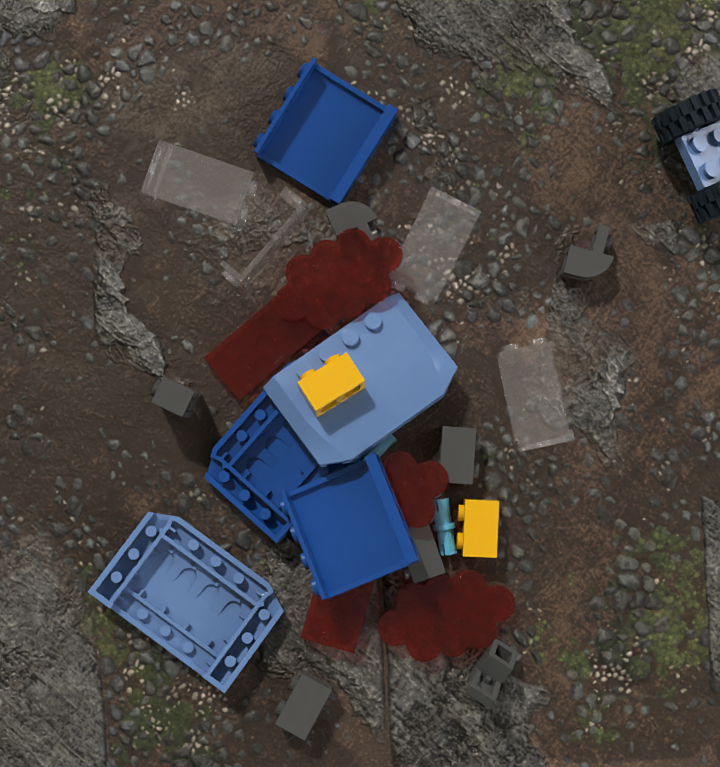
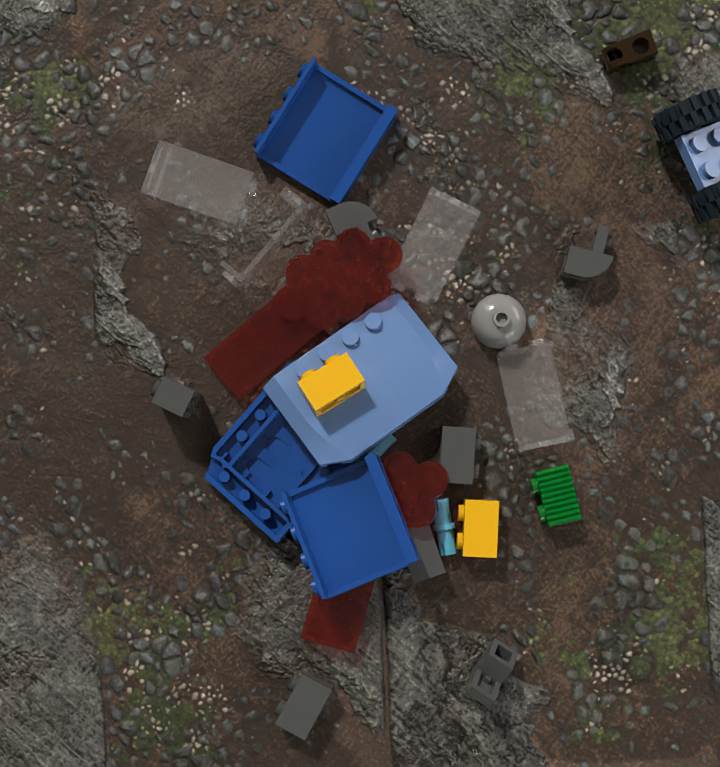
medium blue slope [88,512,284,693] -> none
clear red plate [378,569,515,662] -> none
none -> light grey cylinder [471,293,527,349]
none -> green brick [530,464,582,527]
none -> dark brown leg [601,29,658,73]

